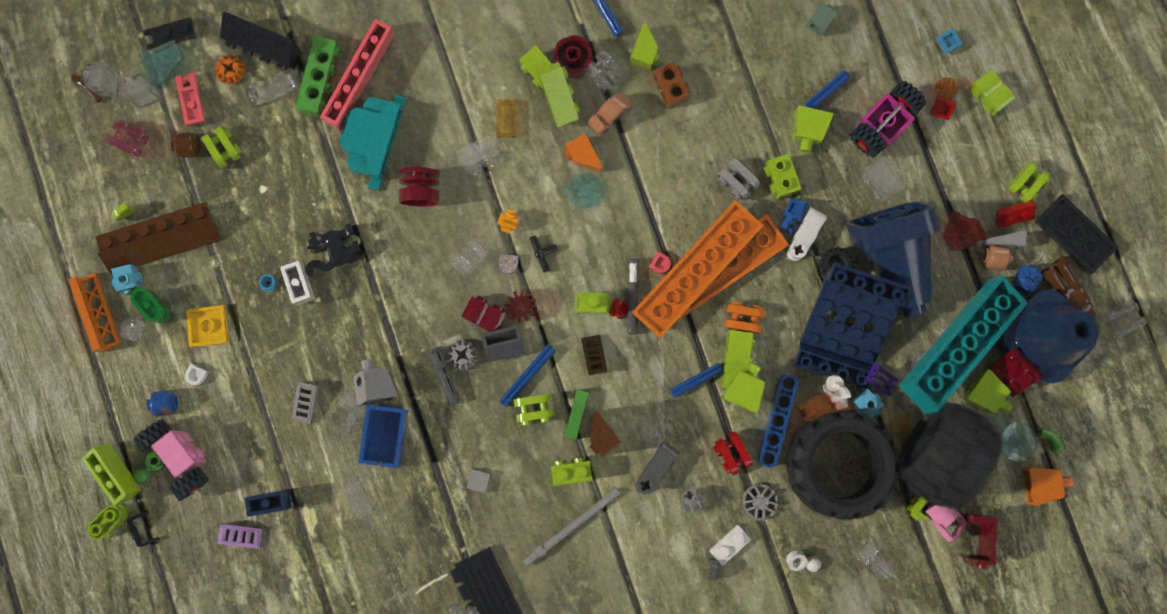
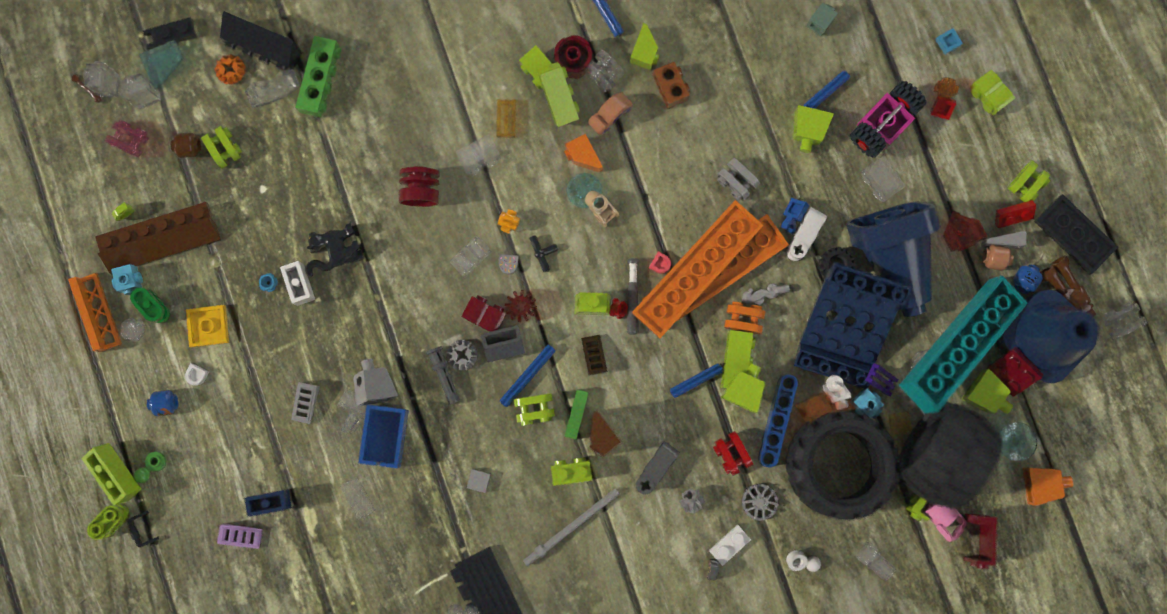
brick [134,419,209,501] -> none
coral plate [175,72,206,127] -> none
coral brick [320,19,395,131] -> none
teal brick [339,95,407,191] -> none
lime brick [764,154,801,199] -> none
bright green arm [1038,428,1064,454] -> none
none -> tan piece [585,191,619,228]
none -> light grey animal [742,283,790,305]

